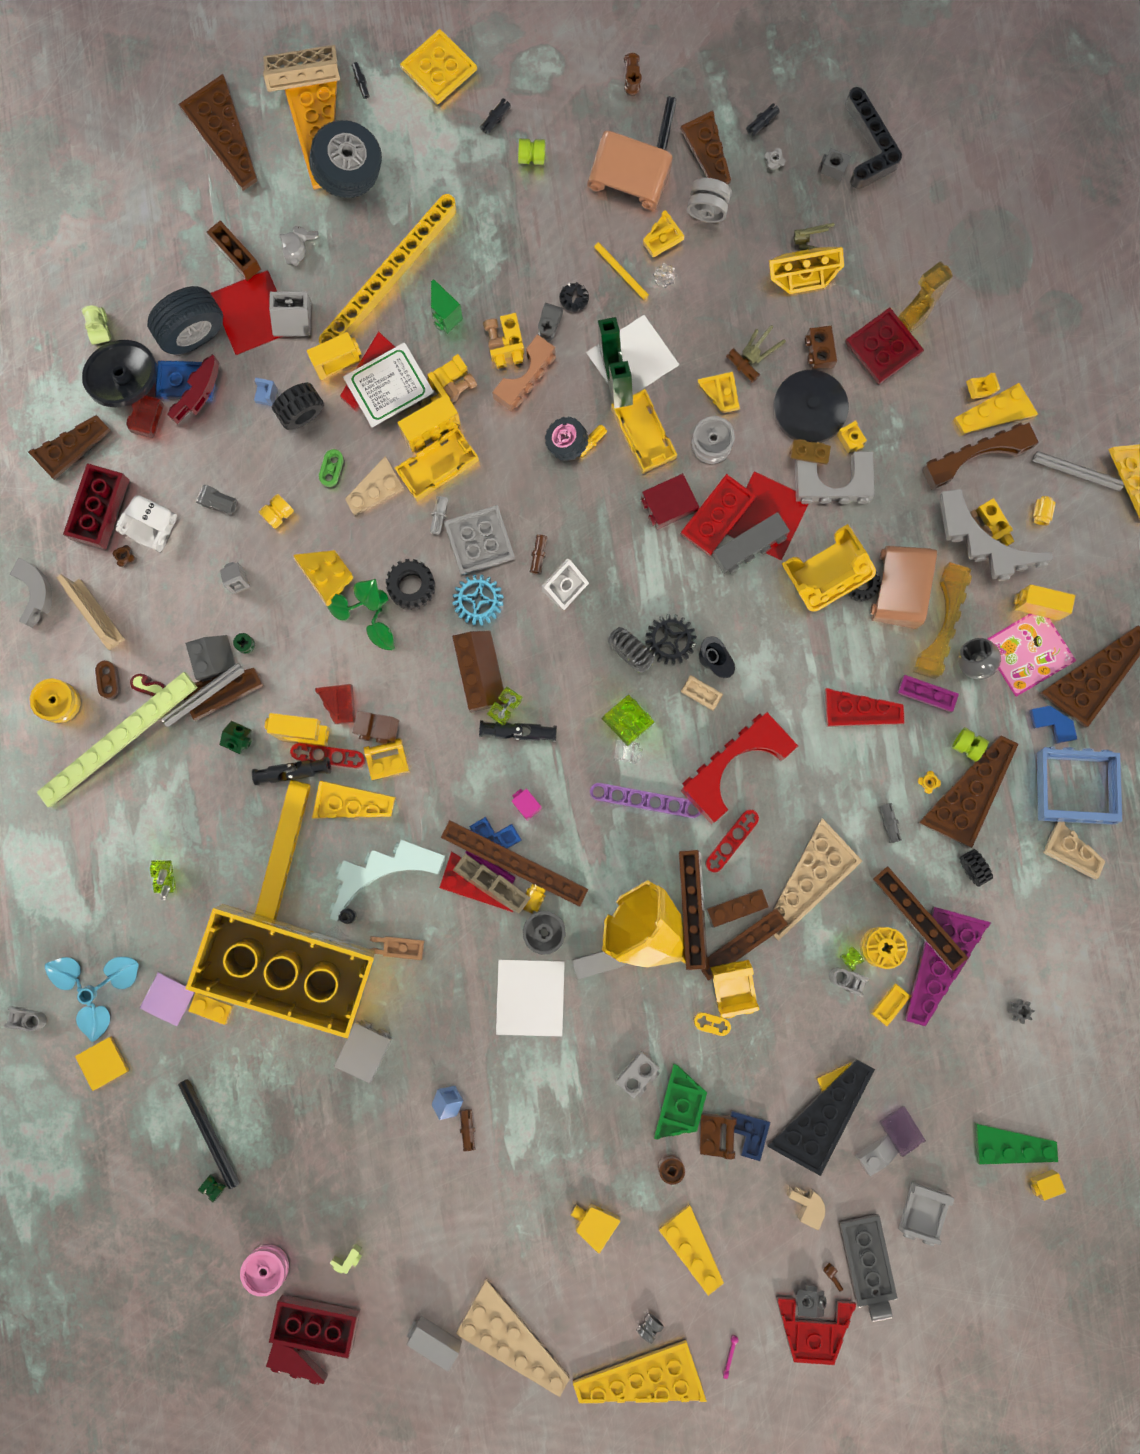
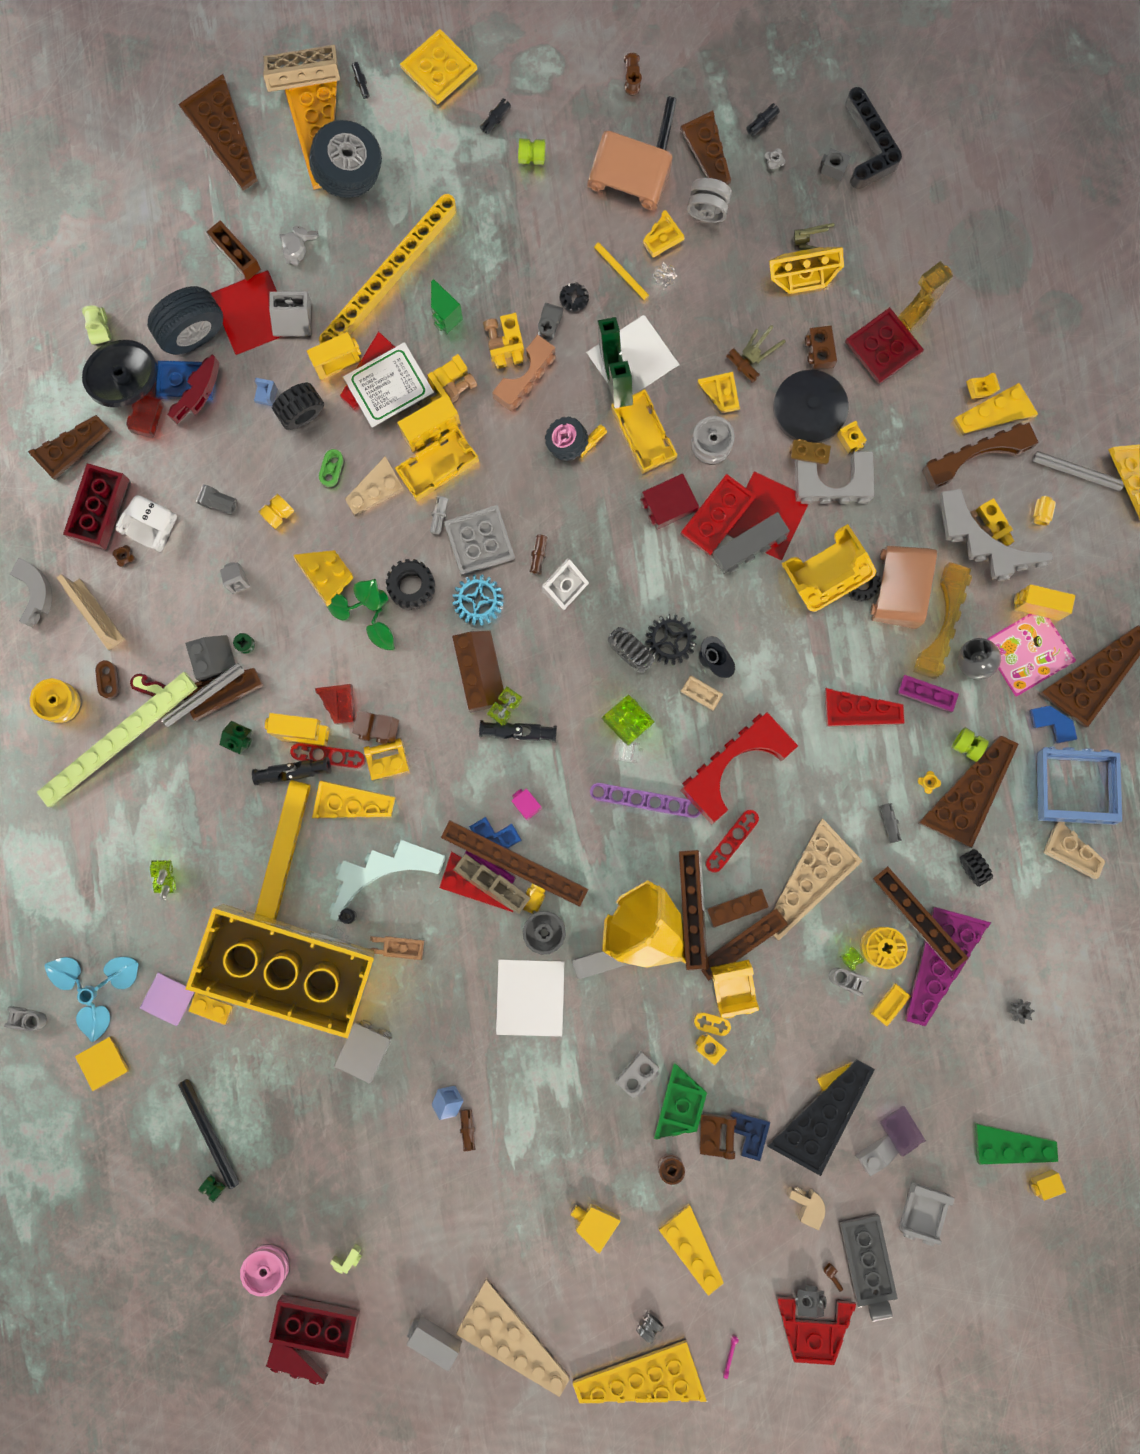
none -> yellow brick [695,1033,727,1065]

